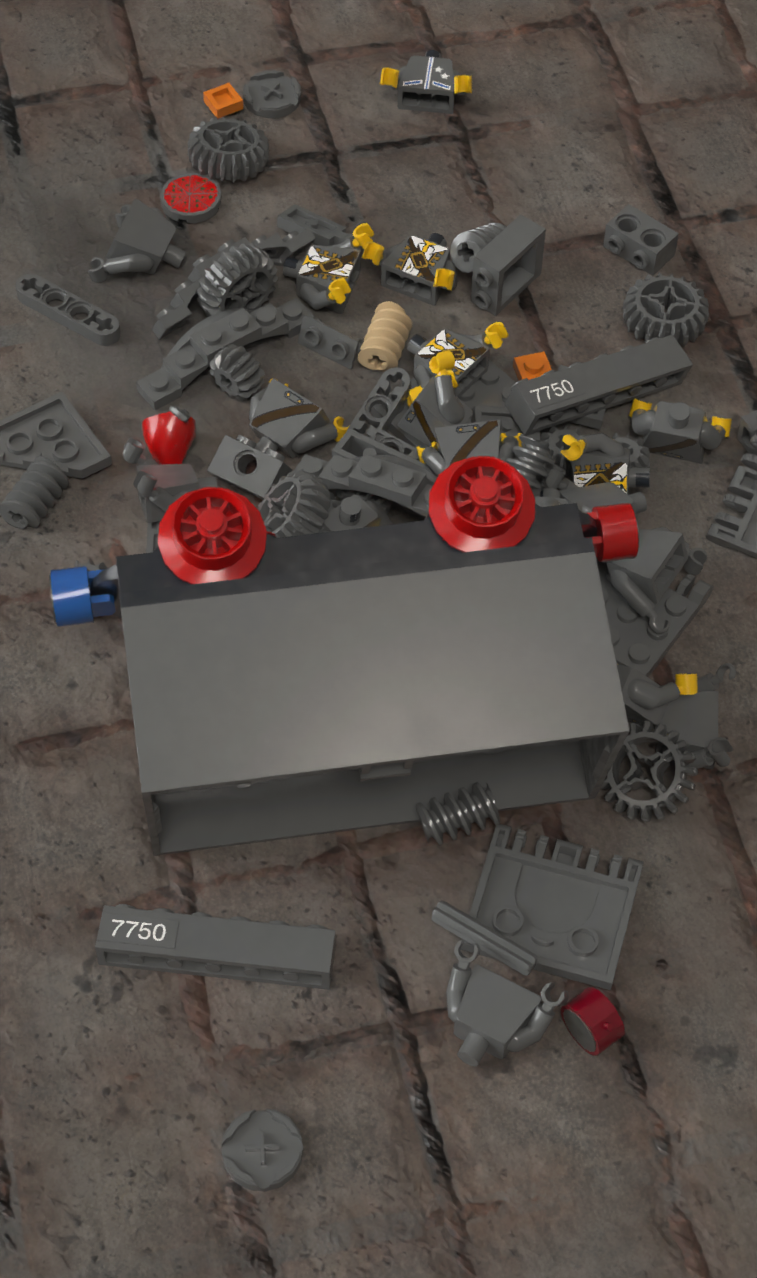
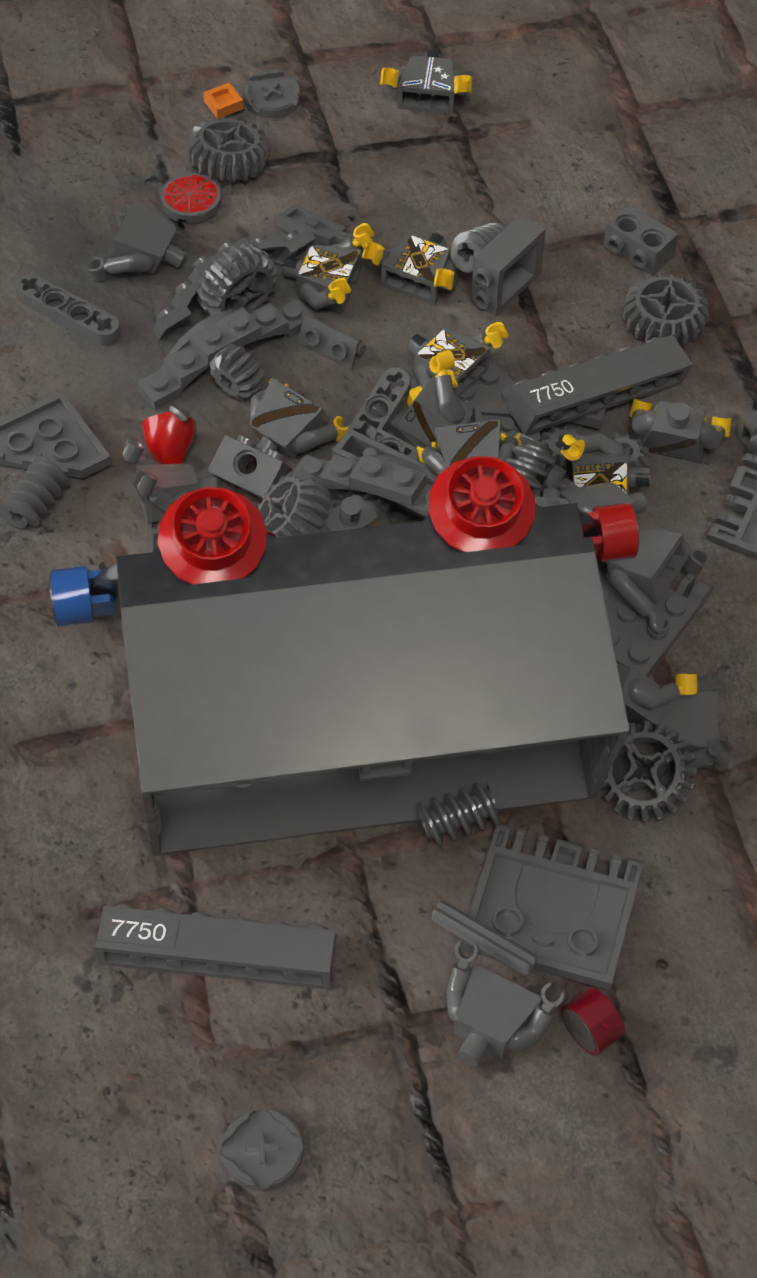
tan piece [358,301,412,372] -> none
orange plate [513,352,552,381] -> none

